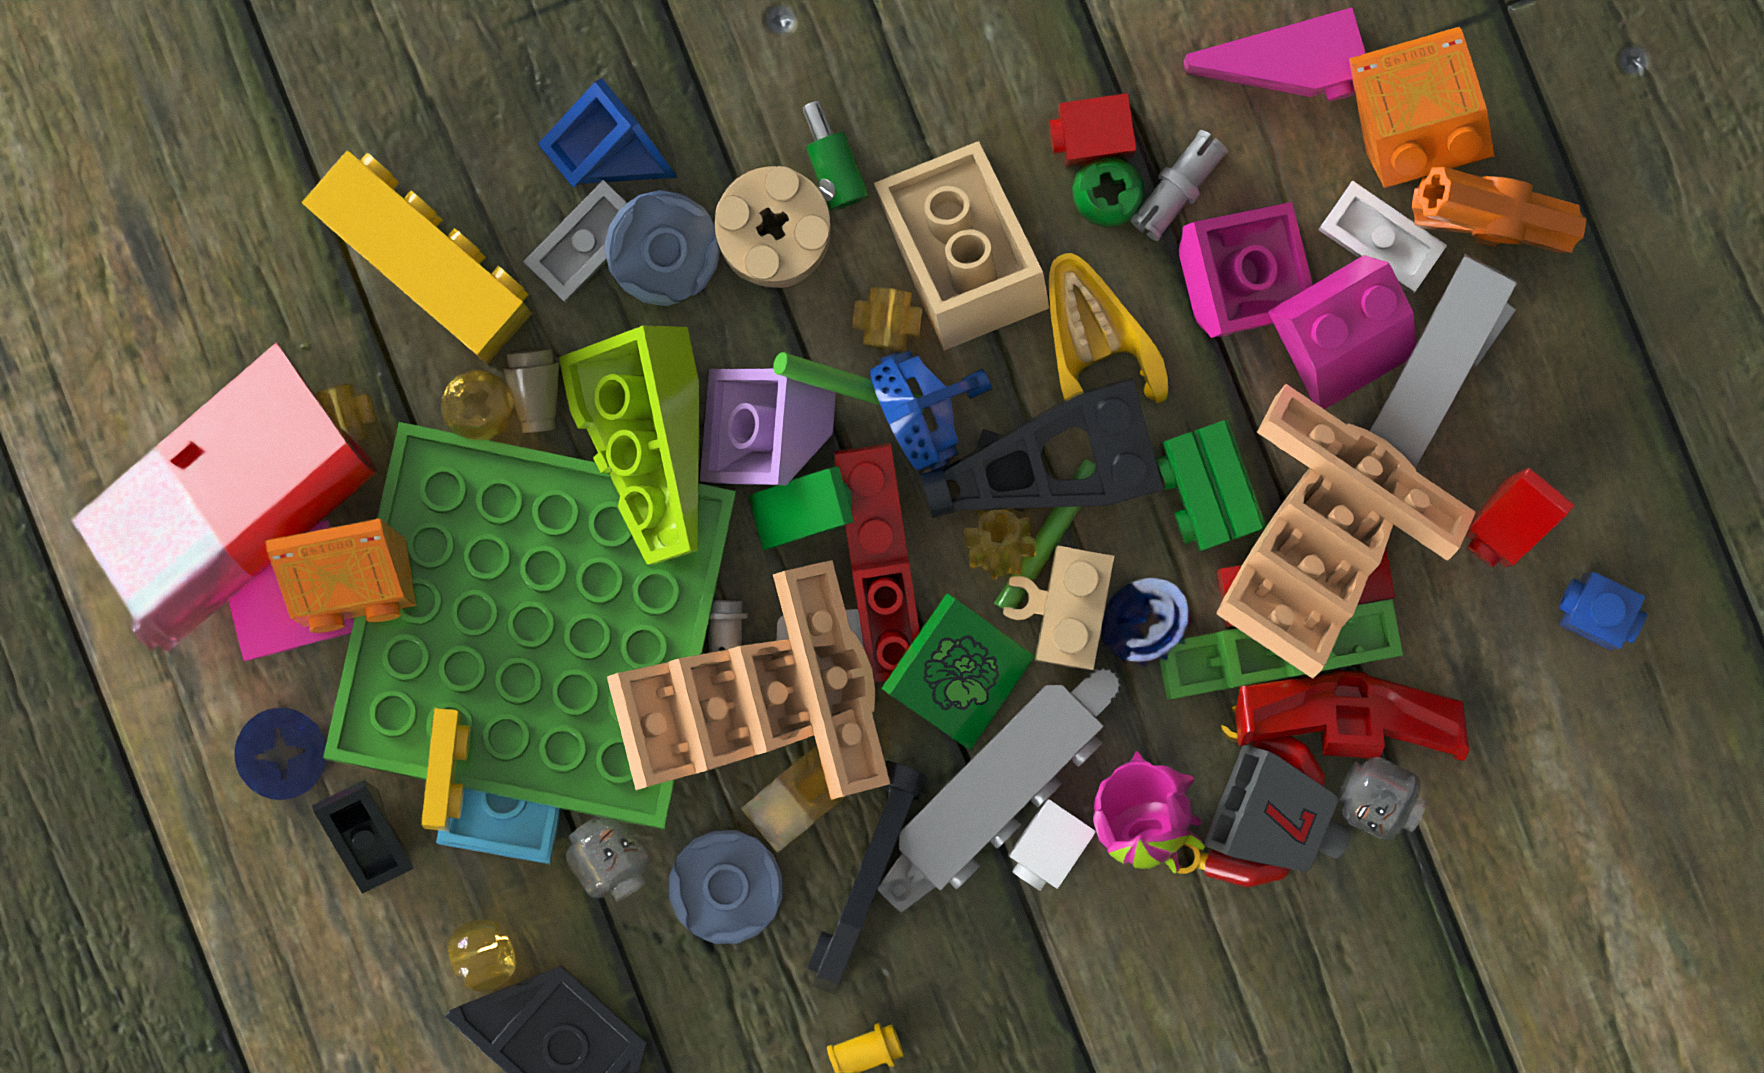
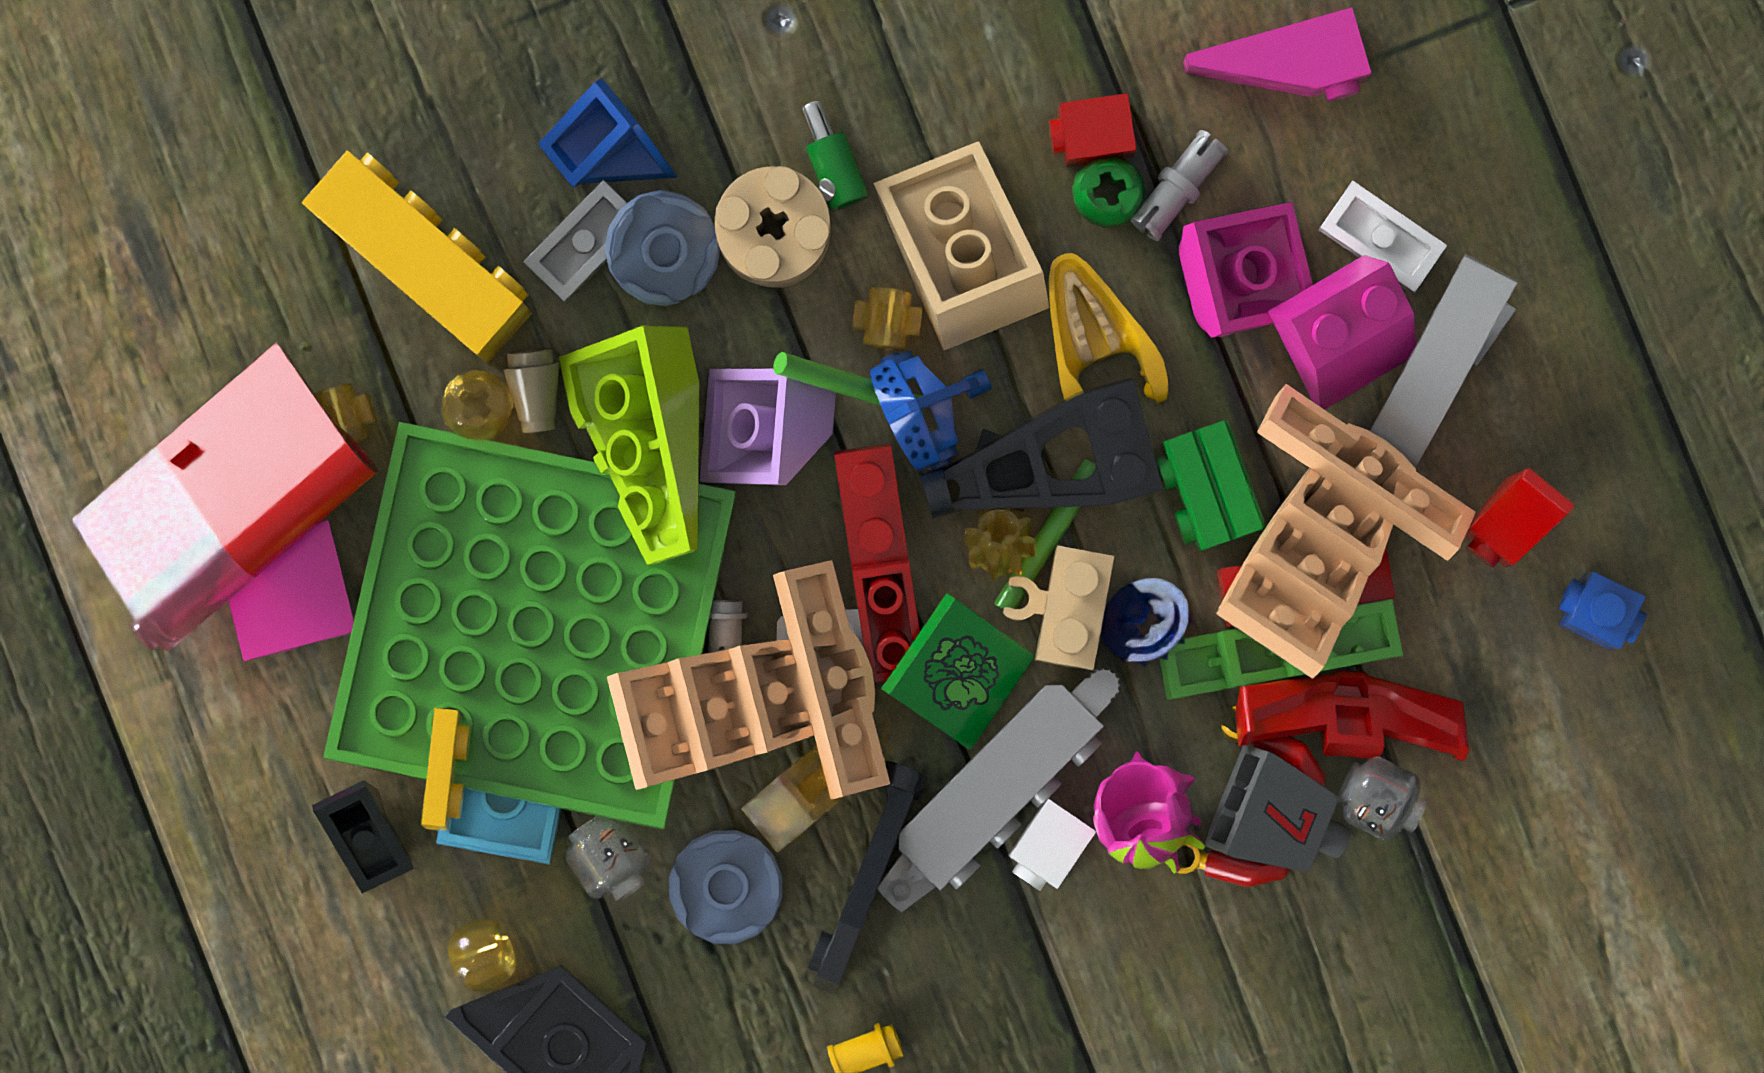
clear blue gear [234,708,326,800] -> none
orange slope [266,519,416,633] -> none
green slope [748,466,854,551] -> none
orange slope [1349,26,1495,188] -> none
orange piece [1412,167,1586,253] -> none

